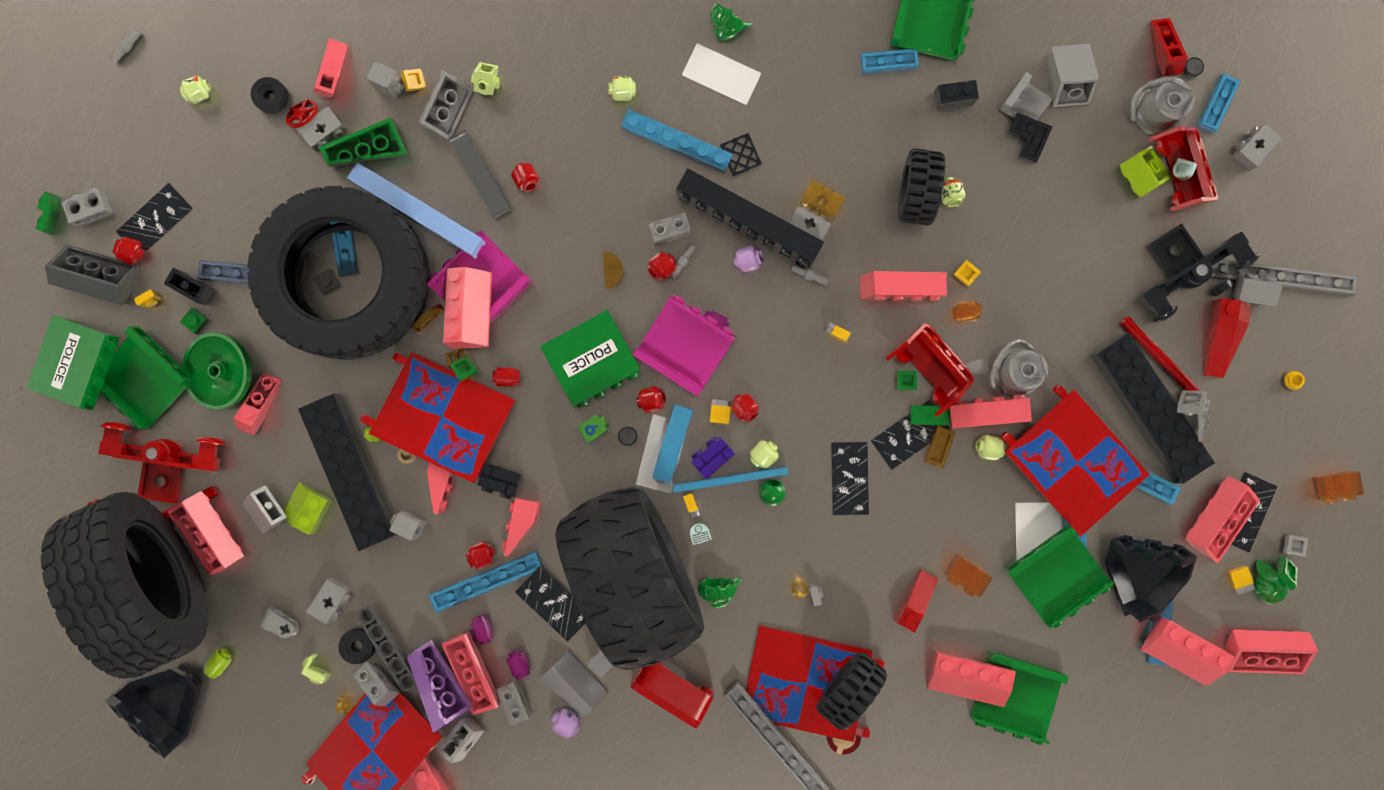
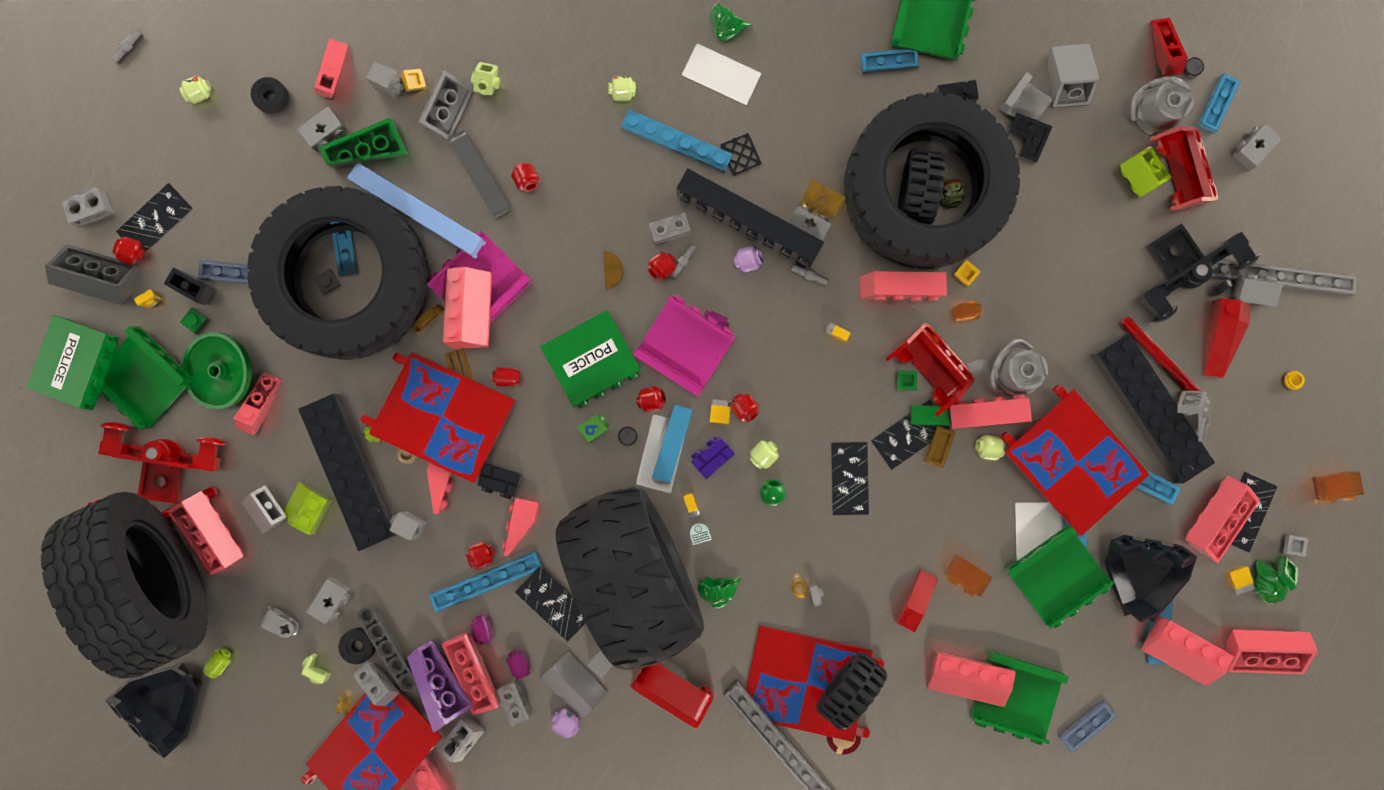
green slope [35,191,59,235] -> none
red wheel [285,98,318,128] -> none
green plate [450,355,477,382] -> none
dark azure tile [673,467,789,493] -> none
light aqua tile [1173,158,1197,180] -> none
none -> black tyre [844,92,1020,269]
none -> sand blue tile [1058,700,1117,753]

